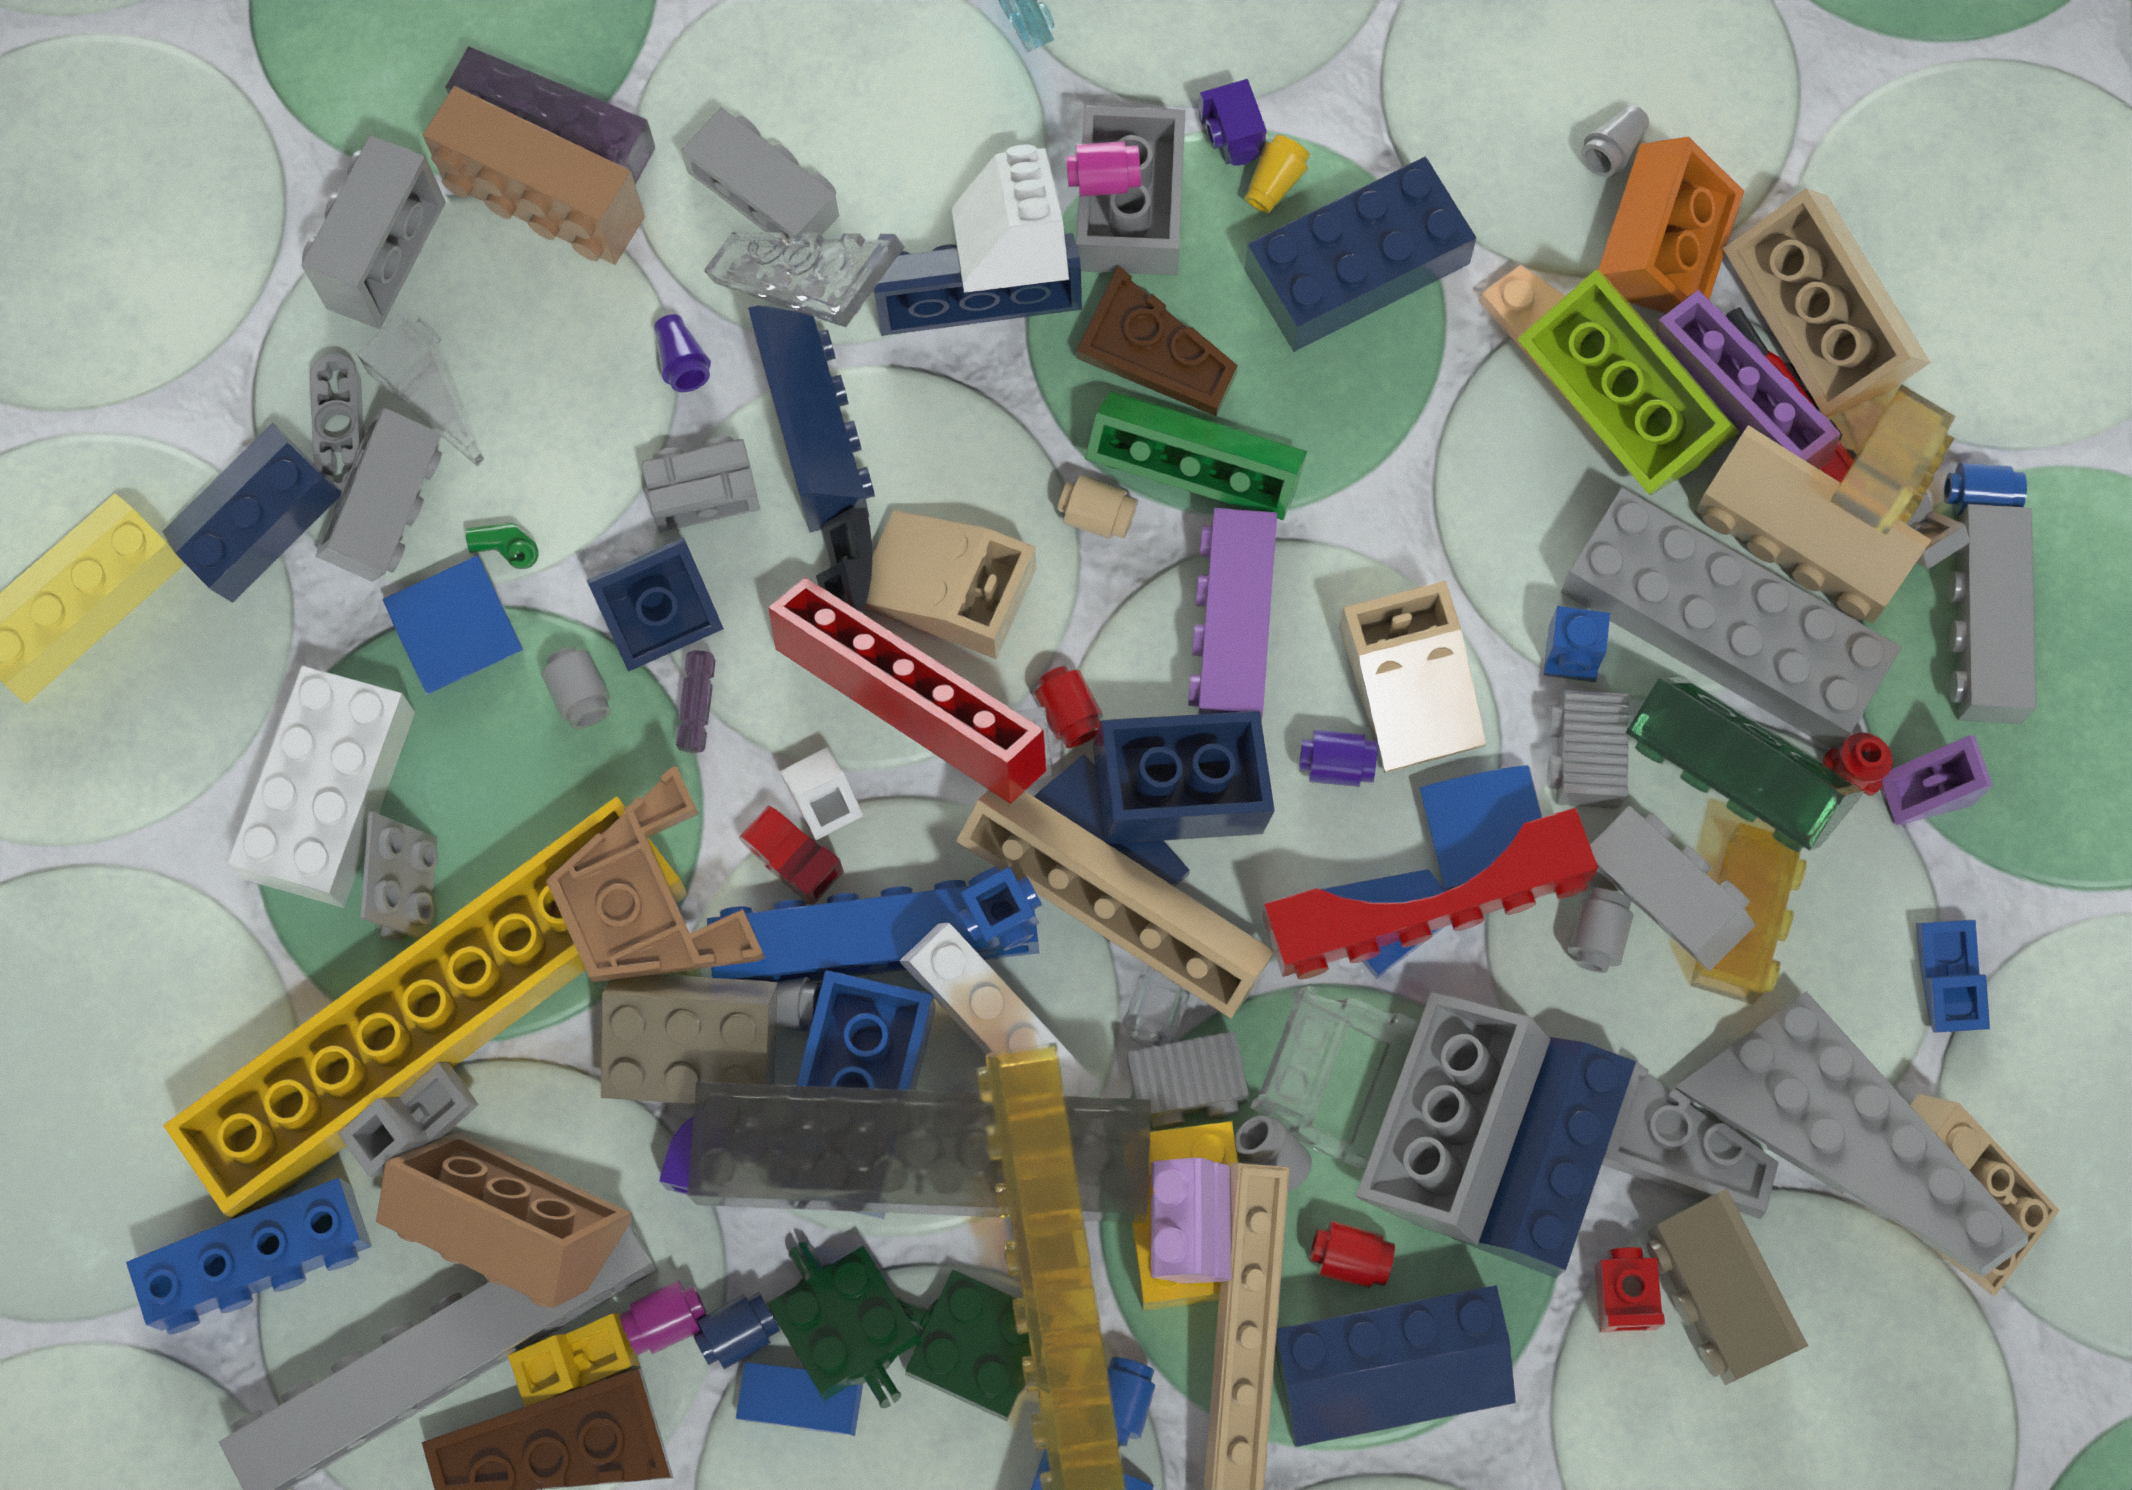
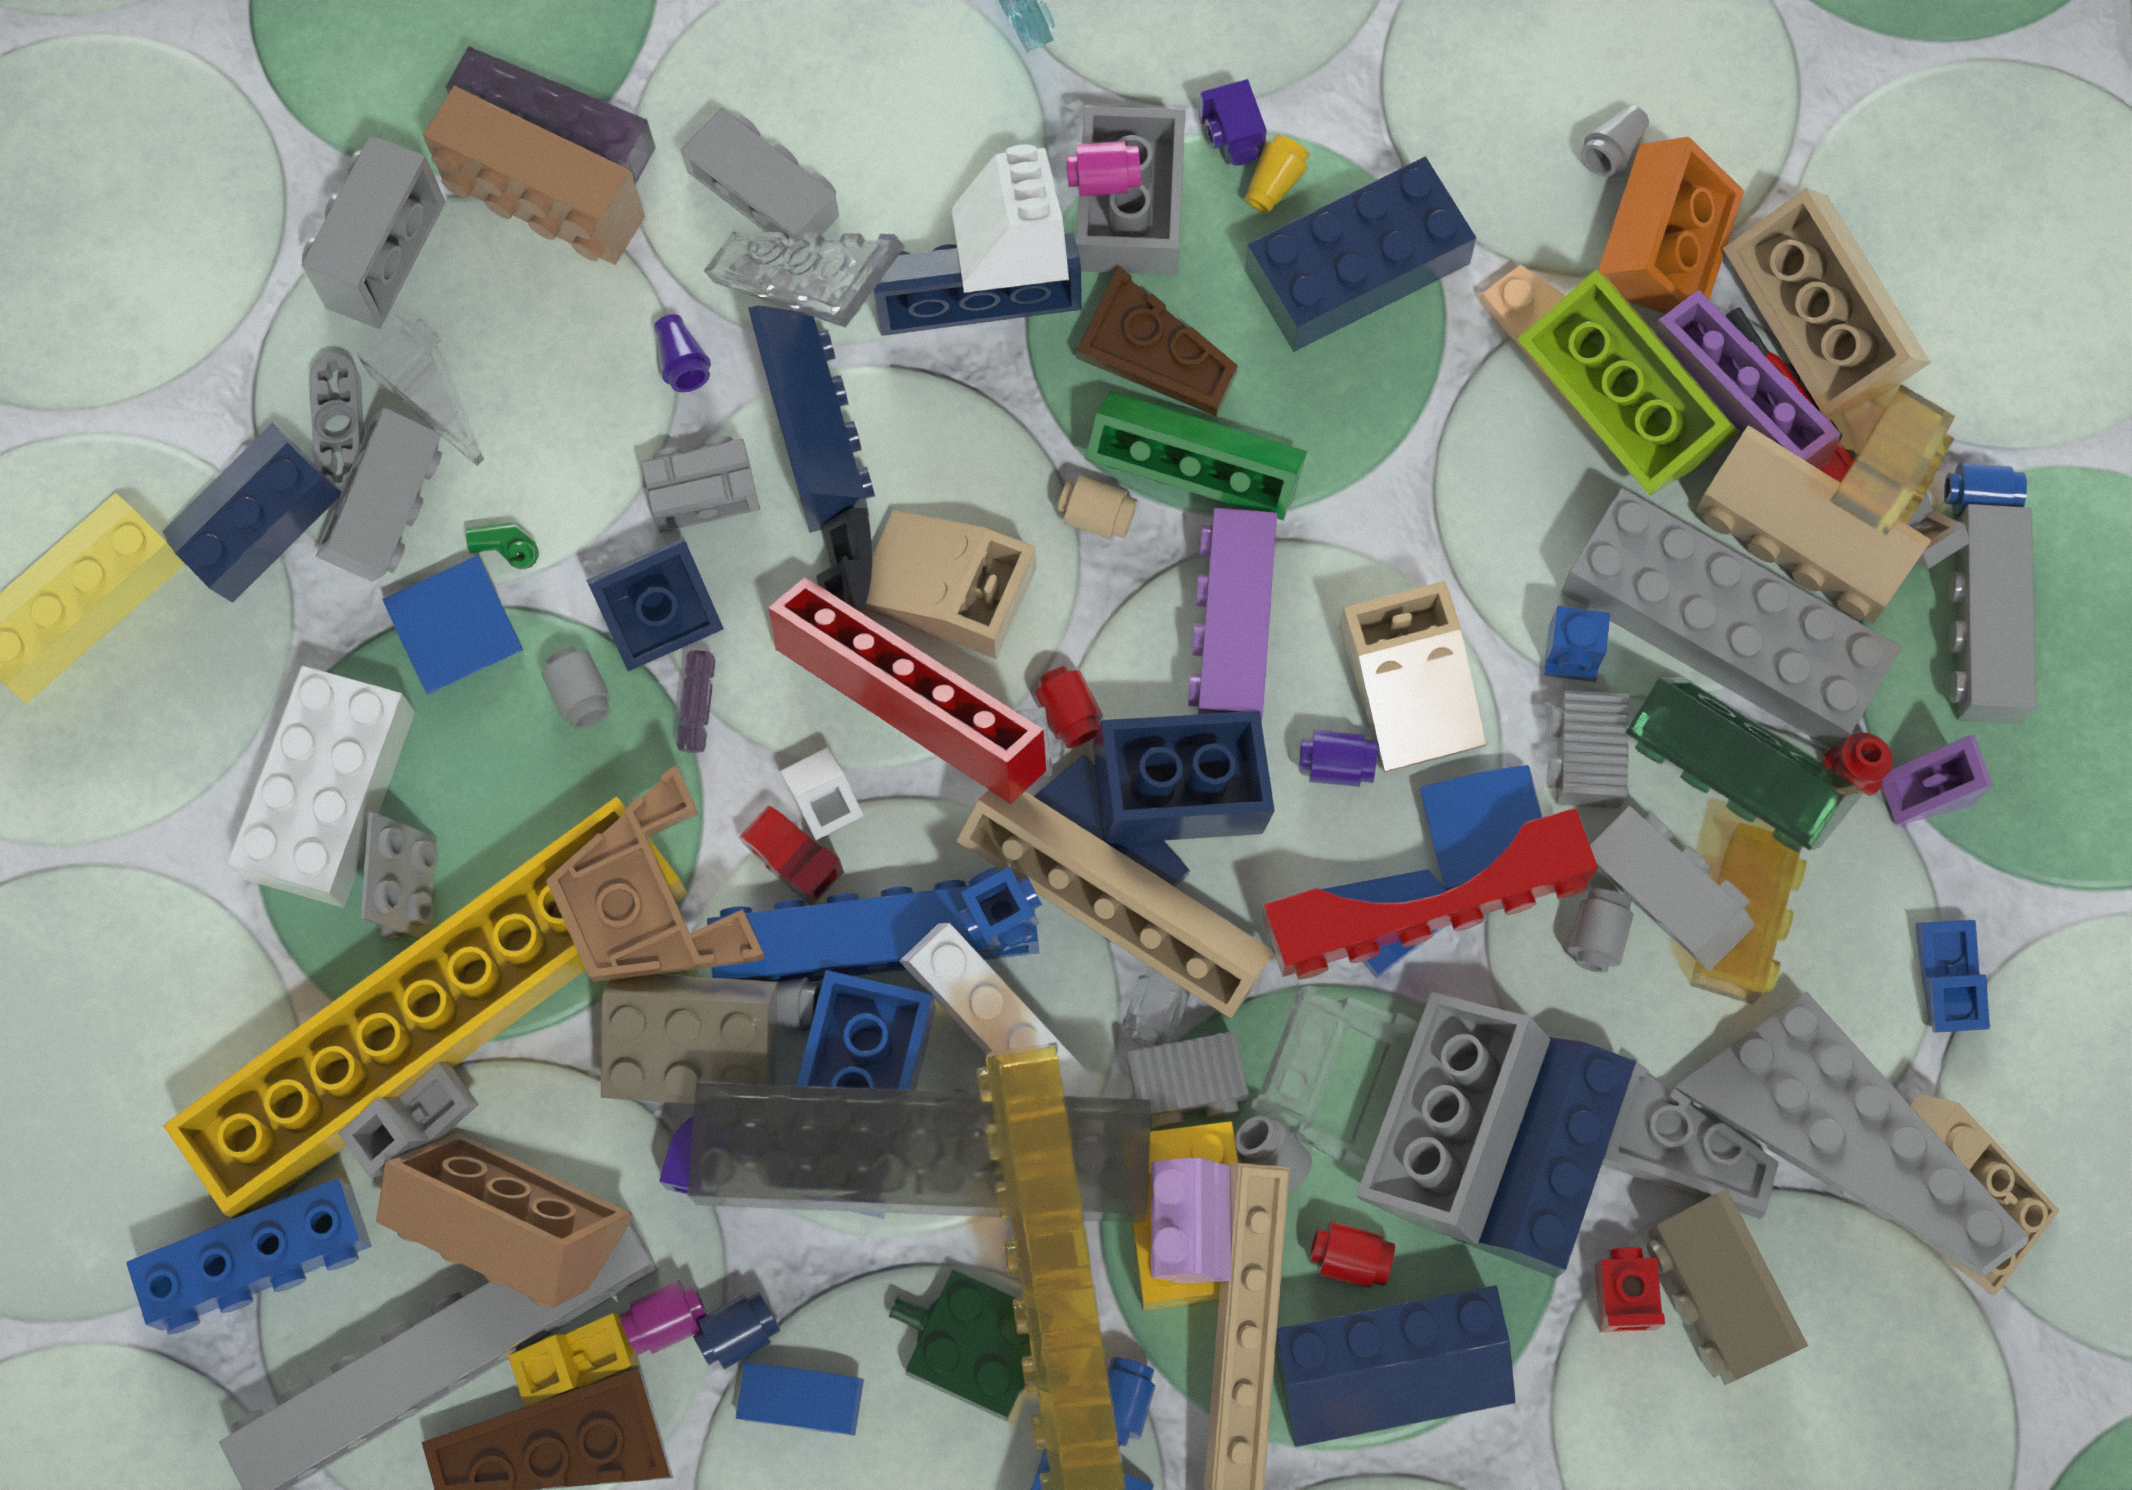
dark green plate [767,1241,921,1408] -> none

